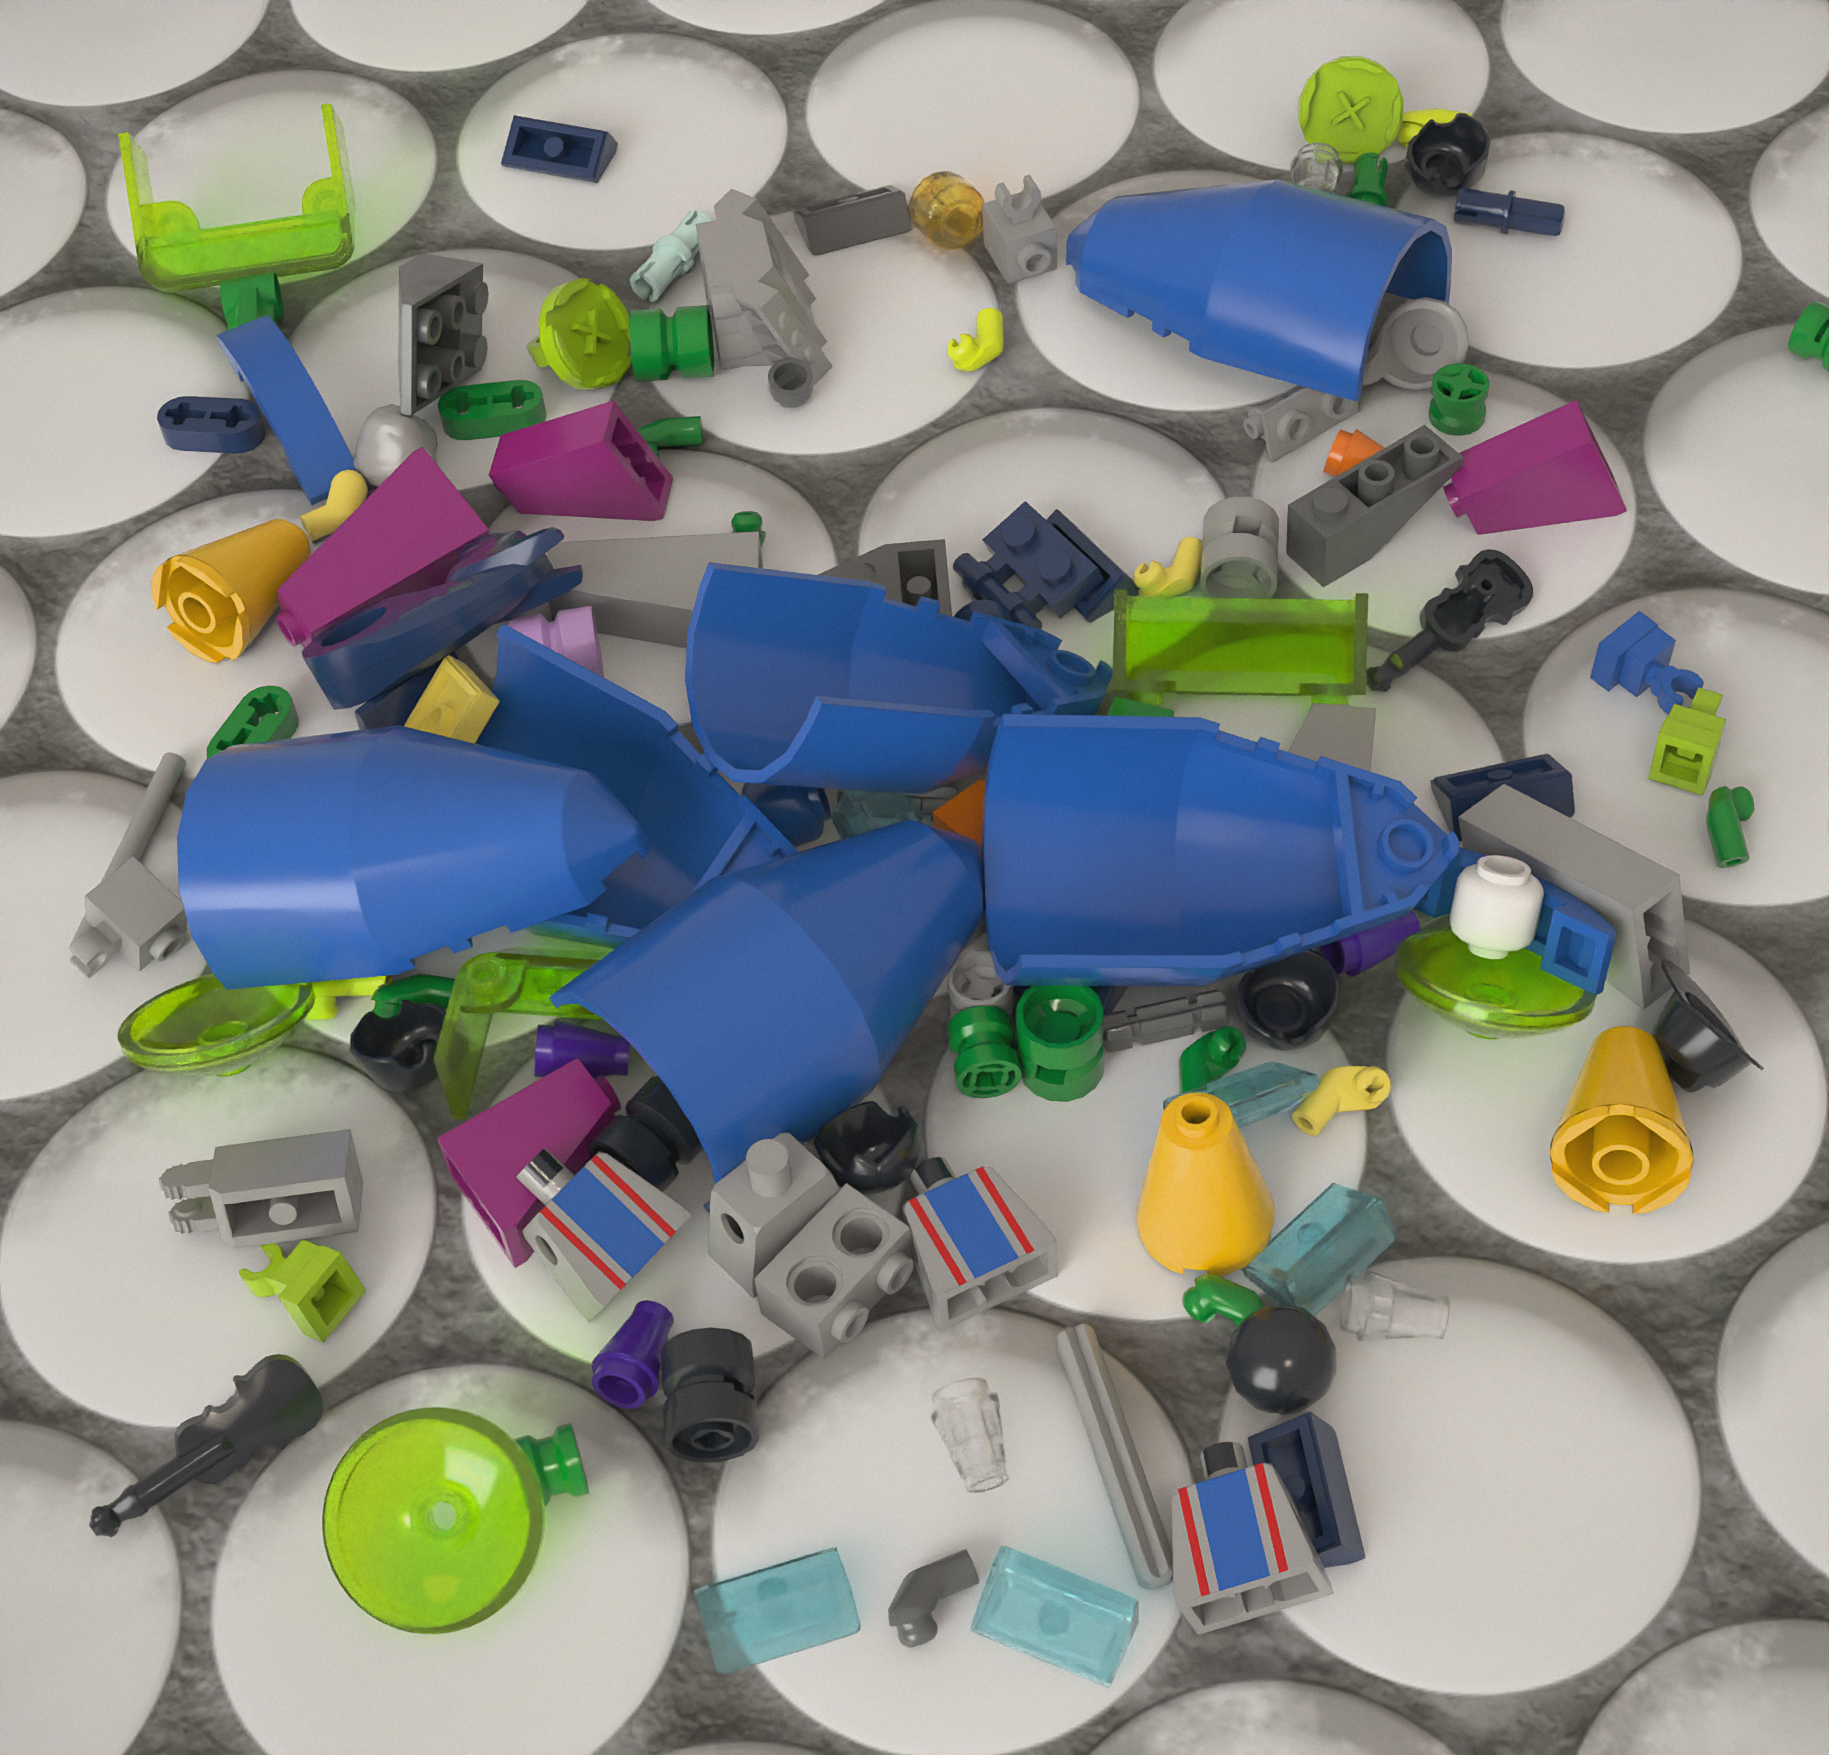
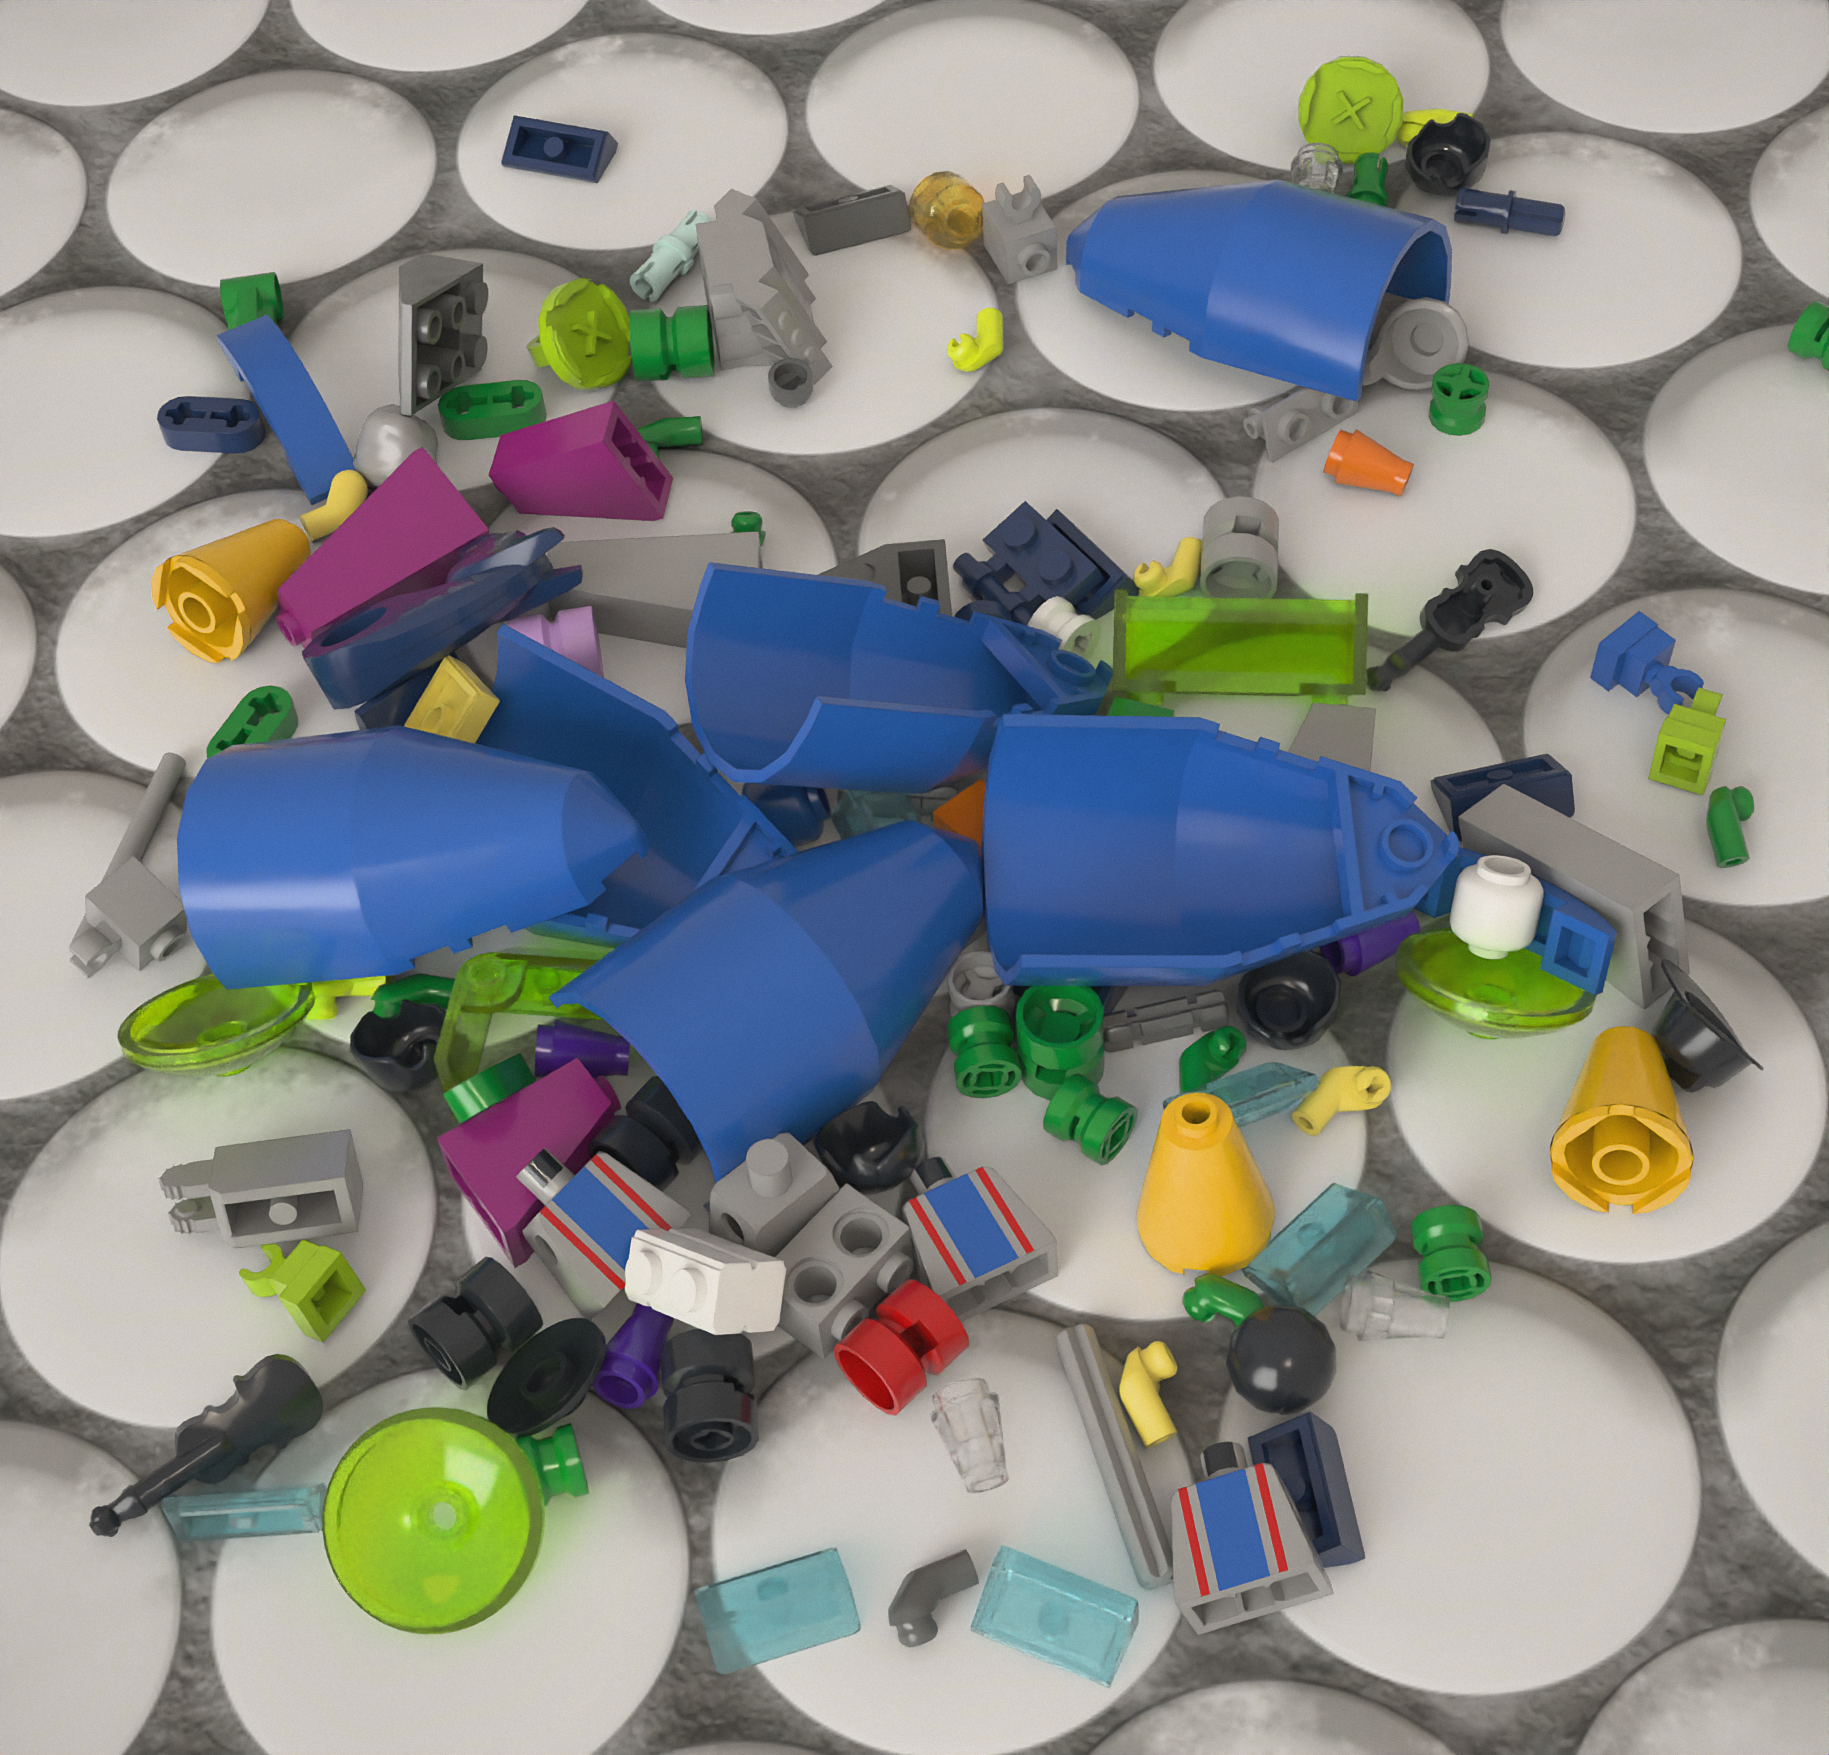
clear neon green windscreen [118,103,355,293] -> none
dark grey slope [1286,425,1464,587] -> none
magenta slope [1443,400,1627,535] -> none
none -> clear light blue slope [162,1482,327,1542]
none -> black wheel [408,1257,543,1391]
none -> green beam [443,1053,536,1124]
none -> black dish [487,1318,606,1439]
none -> white brick [625,1228,786,1335]
none -> red wheel [833,1279,969,1416]
none -> white wheel [1027,596,1101,660]
none -> green wheel [1043,1073,1137,1166]
none -> light yellow arm [1119,1341,1178,1449]
none -> green wheel [1411,1205,1492,1302]

